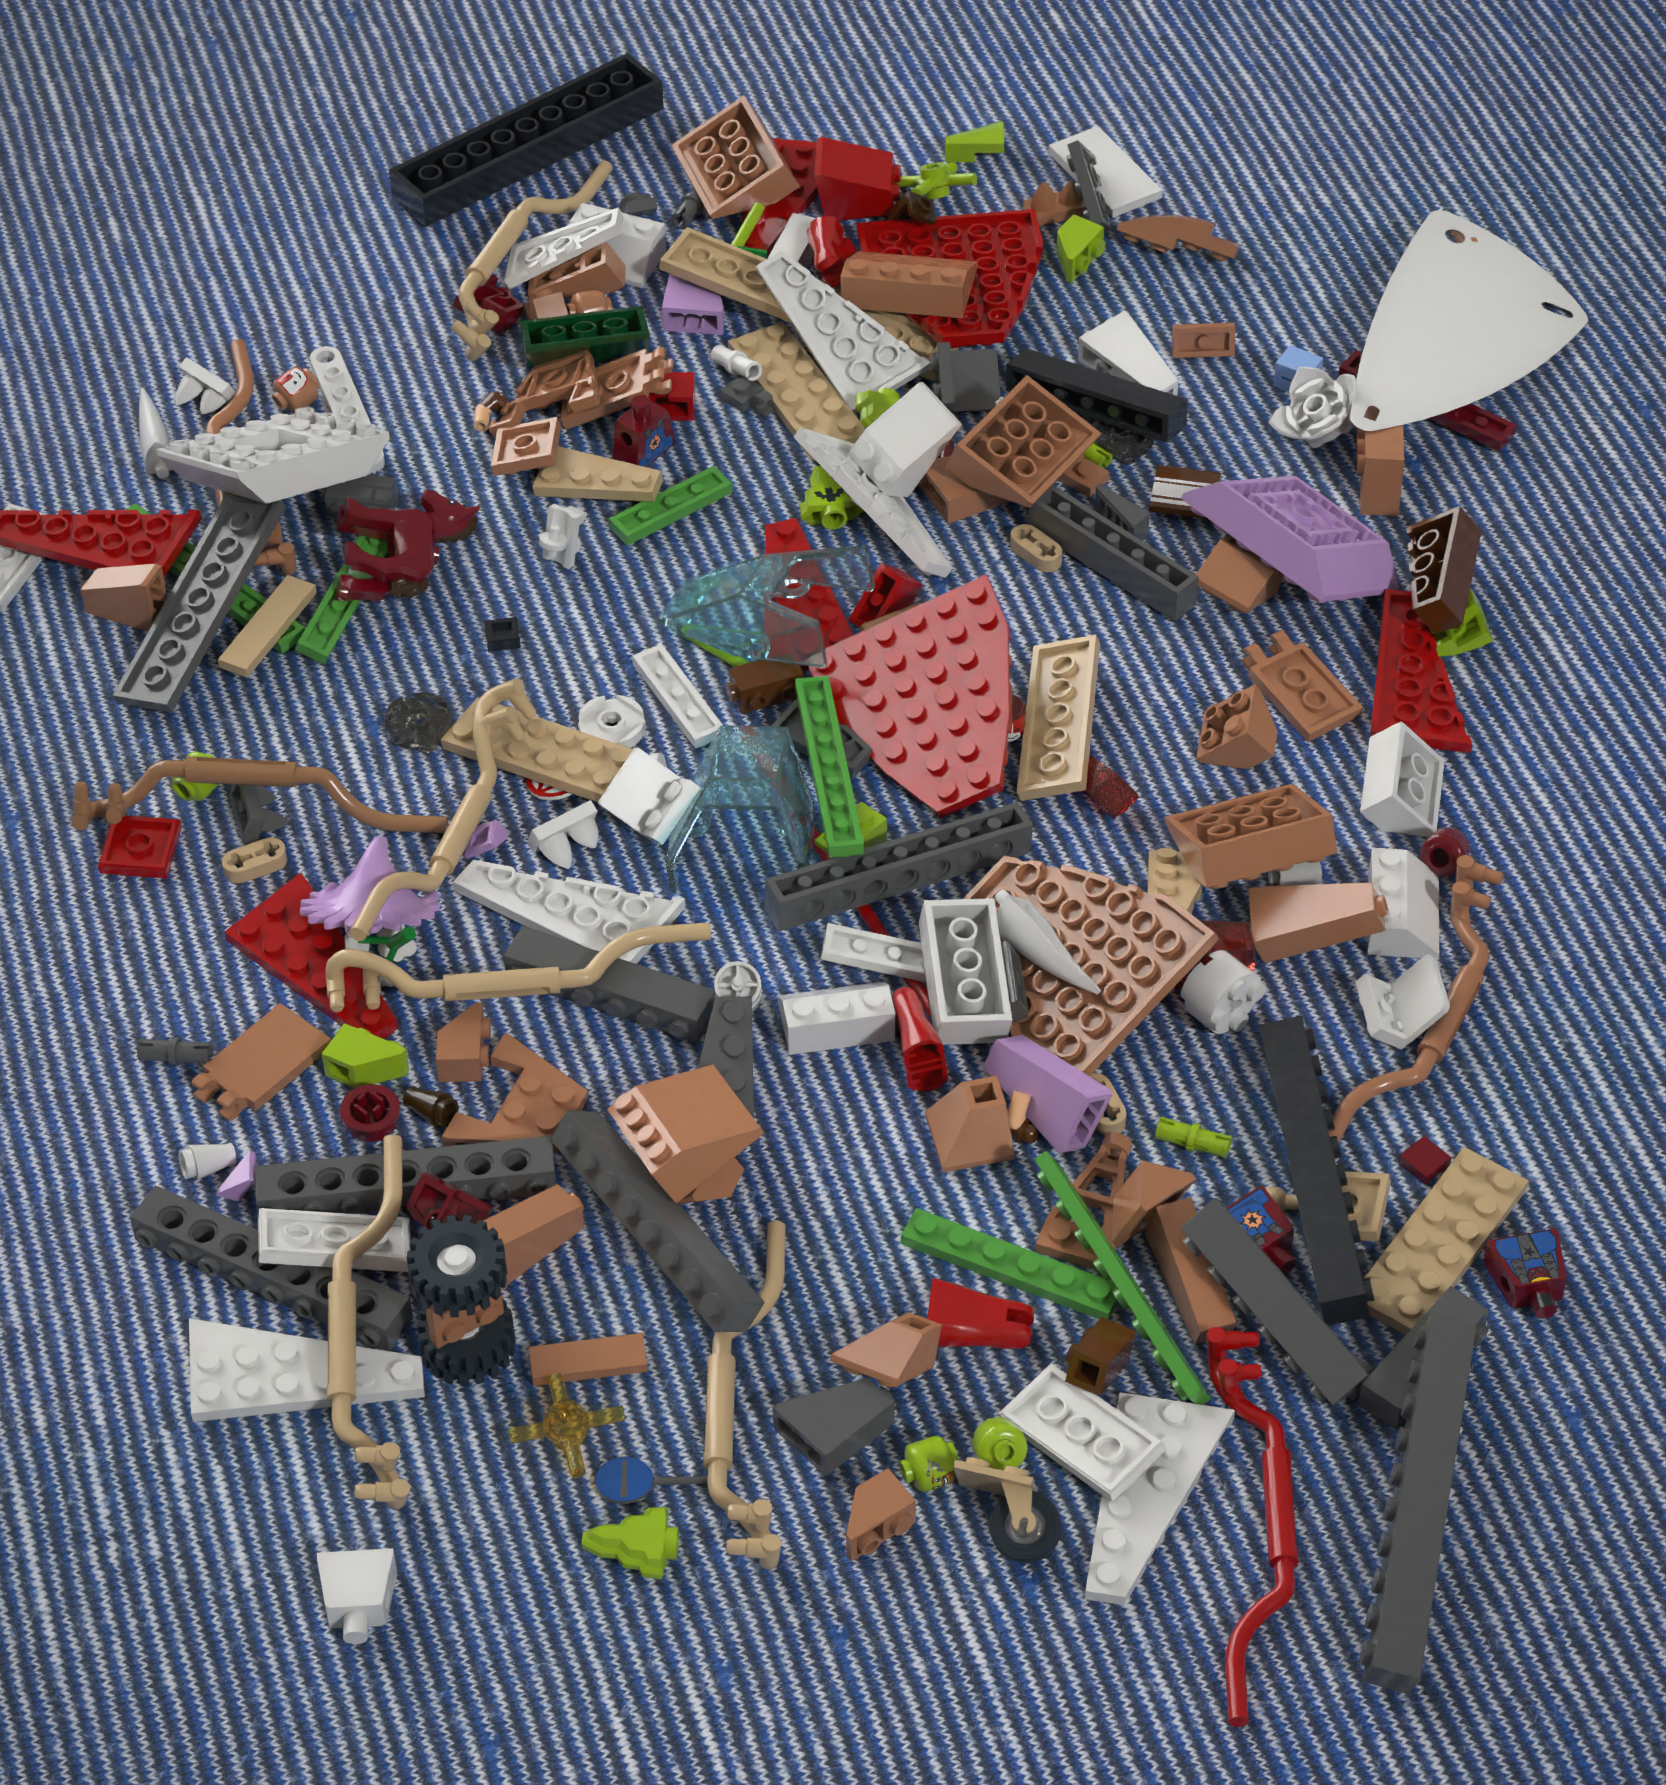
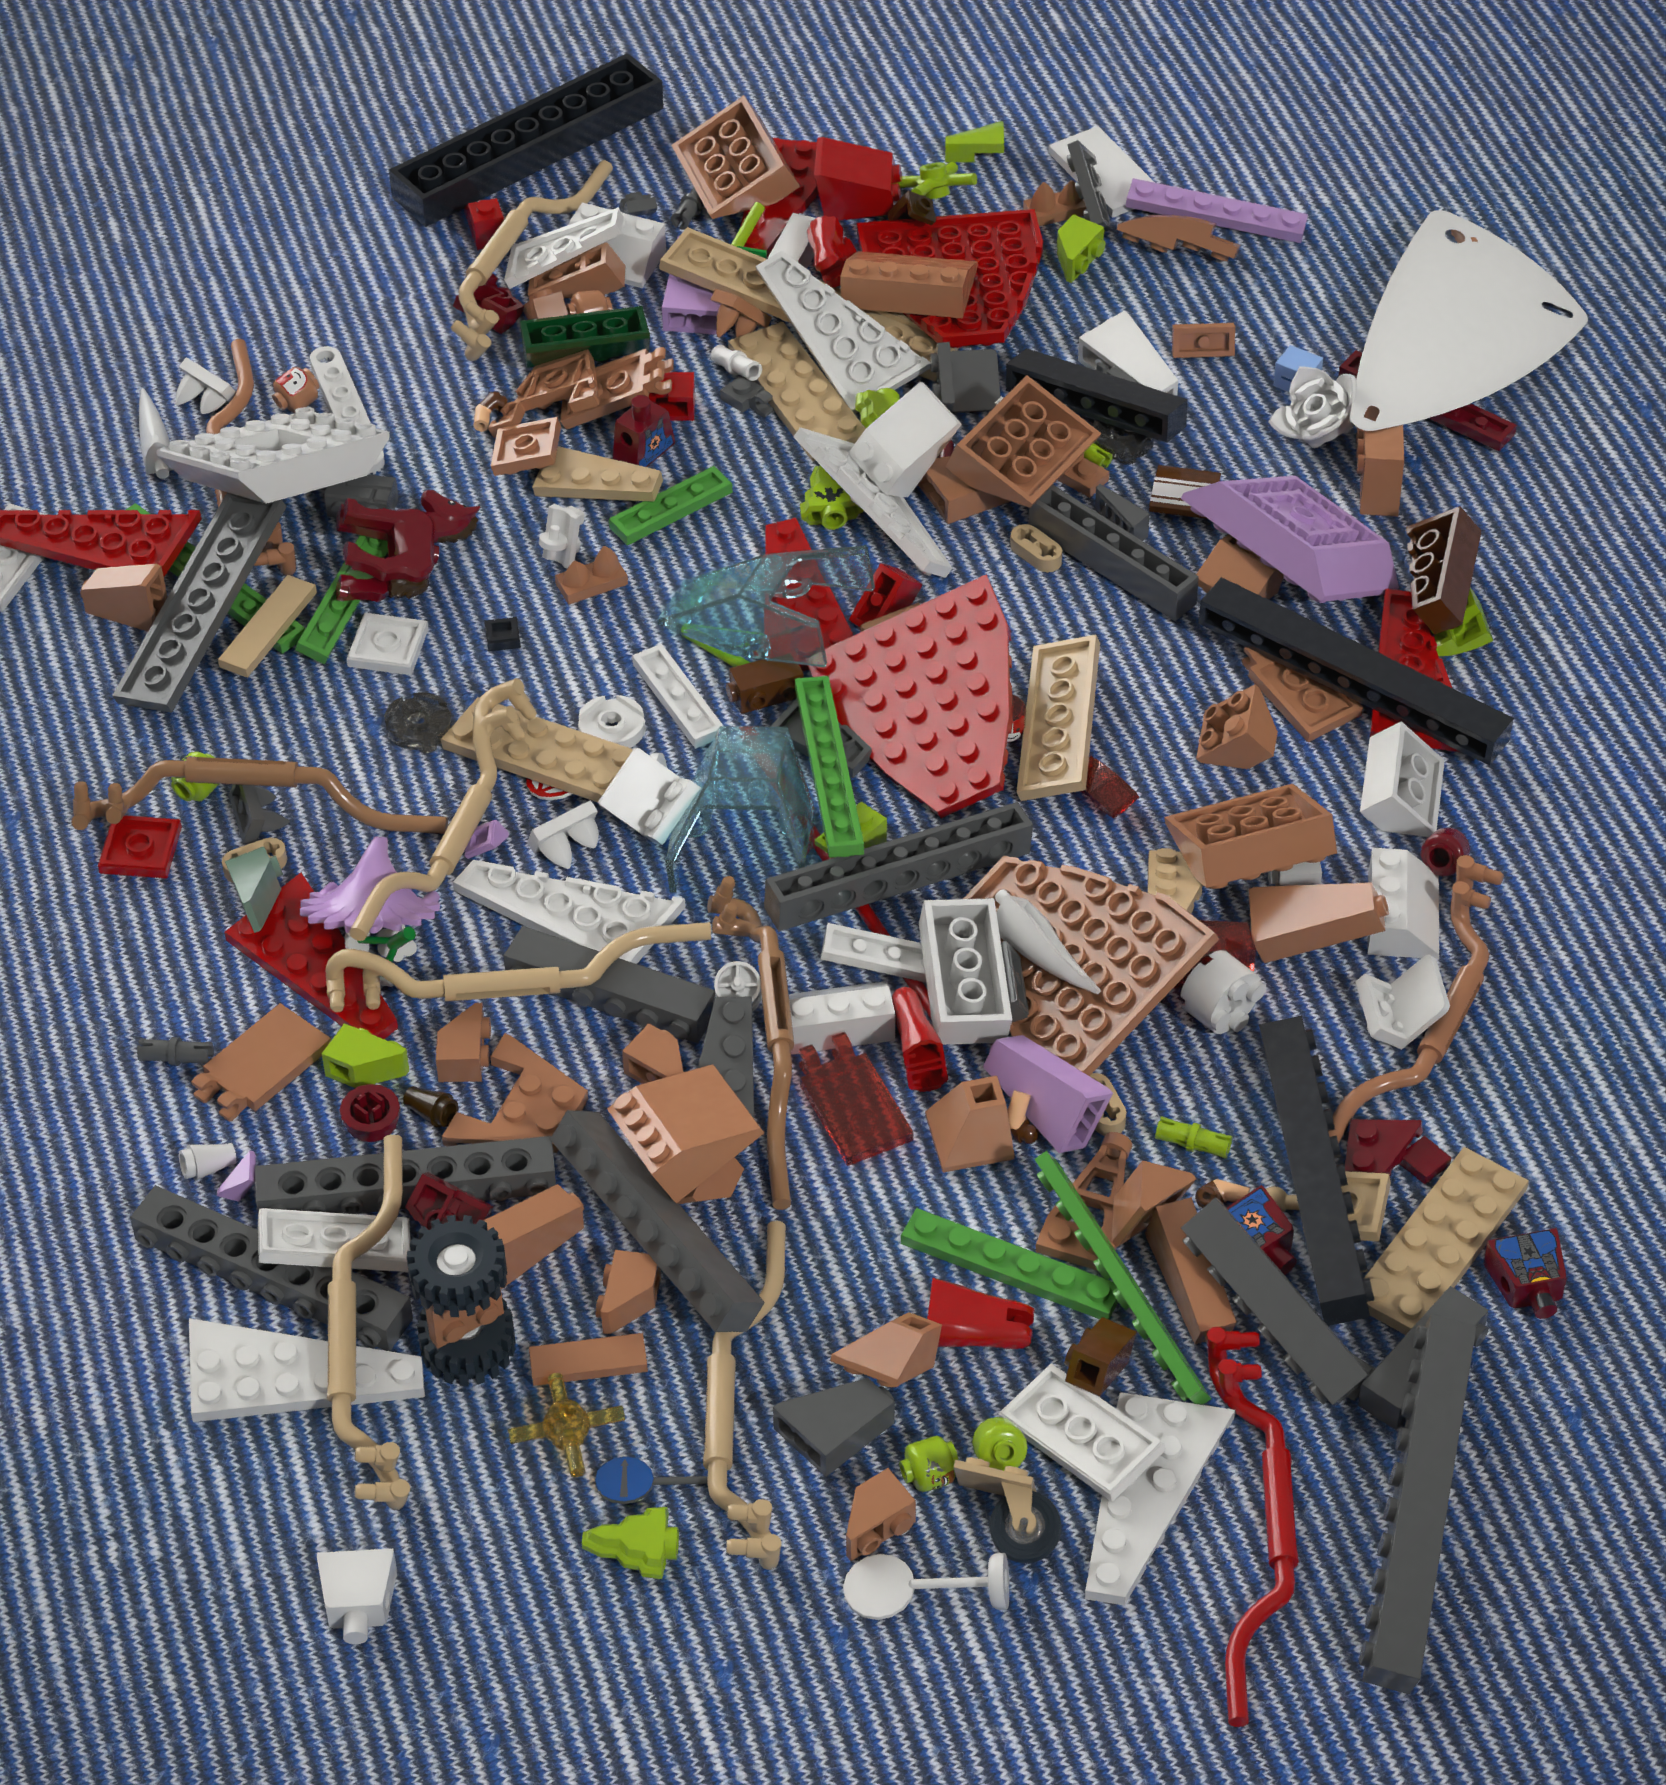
none -> sand green slope [225,846,283,933]
none -> white tile [347,613,428,675]
none -> red slope [464,198,504,250]
none -> nougat tile [555,546,628,605]
none -> nougat slope [596,1250,661,1334]
none -> nougat slope [622,1023,683,1084]
none -> medium nougat piece [707,876,794,1210]
none -> nougat tile [710,288,772,338]
none -> clear red tile [799,1032,914,1166]
none -> white piece [843,1553,1009,1620]
none -> lavender plate [1126,178,1308,243]
none -> arm [1195,1179,1250,1208]
none -> black brick [1198,577,1514,766]
none -> dark red wing [1345,1119,1423,1176]

